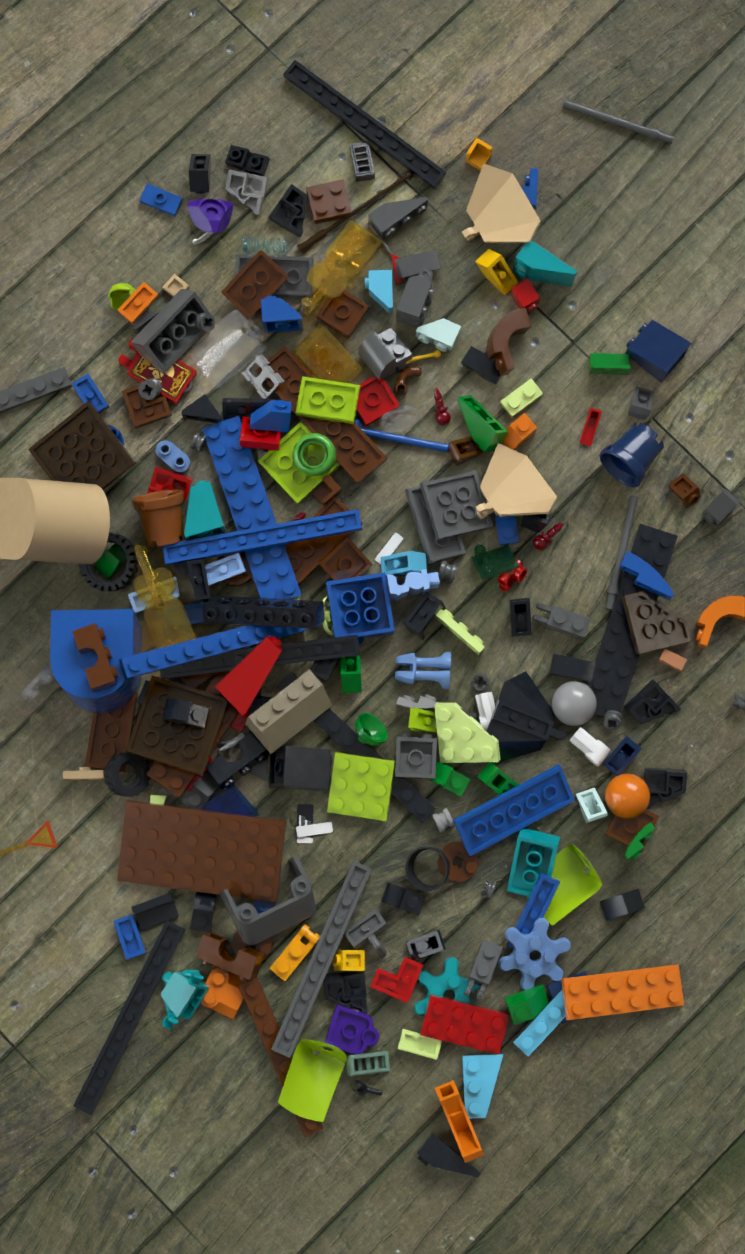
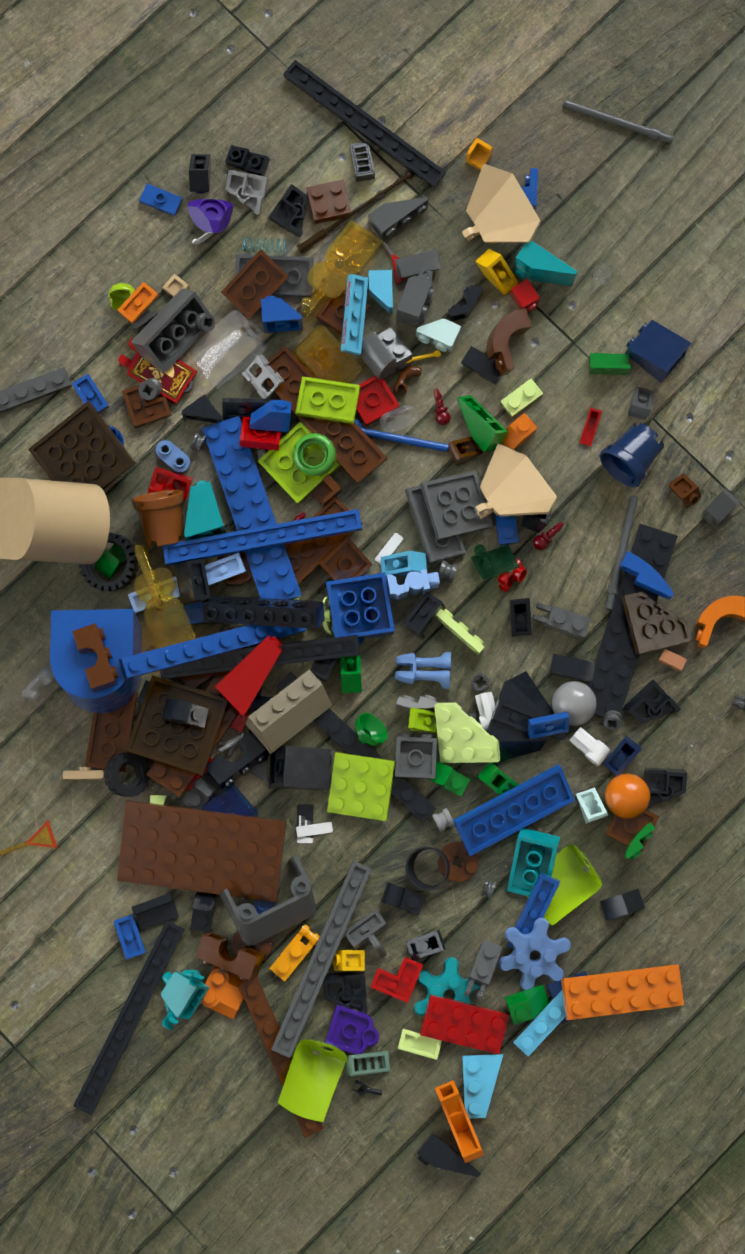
none -> medium azure plate [341,274,368,355]
none -> black slope [448,285,483,322]
none -> blue plate [528,712,569,739]

